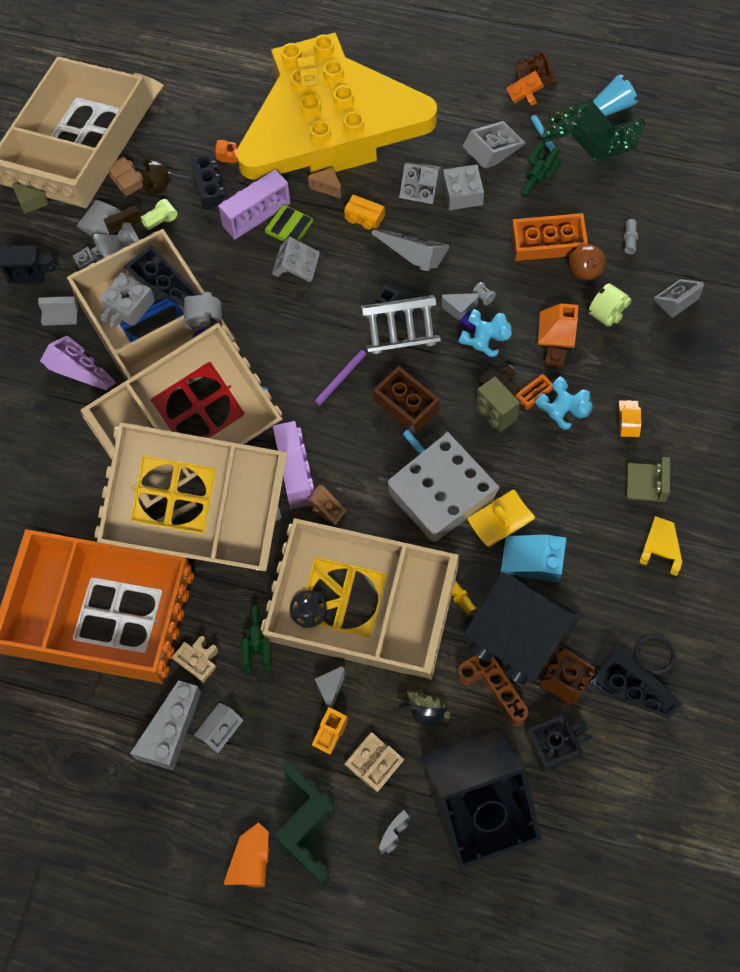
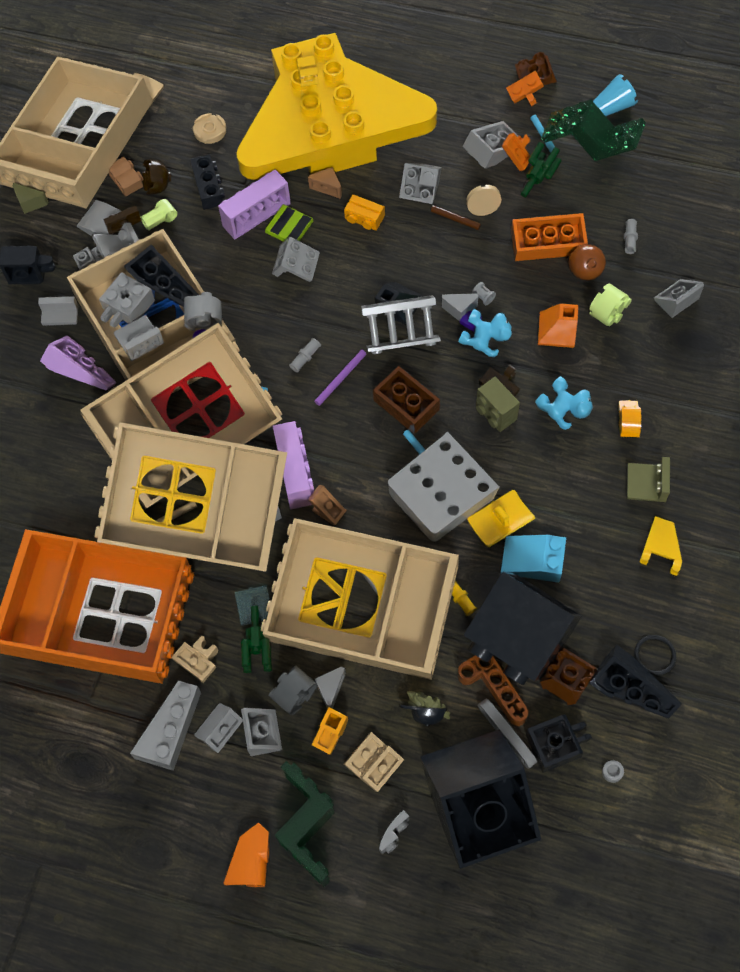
orange rock [215,140,239,163] -> none
black wheel [290,590,327,628] -> none
light grey wedge [372,229,449,271] -> none
light grey brick [443,165,484,210] -> none
orange tile [515,374,554,410] -> none
reddish brown plate [544,347,567,369] -> none
none -> light grey bracket [114,315,164,361]
none -> tan tile [193,113,226,144]
none -> clear light blue piece [235,586,269,626]
none -> light grey slope [241,708,282,756]
none -> dark grey brick [269,666,317,715]
none -> light grey pin [289,338,321,372]
none -> reddish brown bar [431,205,481,230]
none -> tan tile [466,185,502,216]
none -> light grey beam [478,698,537,769]
none -> orange plate [502,133,530,171]
none -> light grey tile [602,760,624,783]

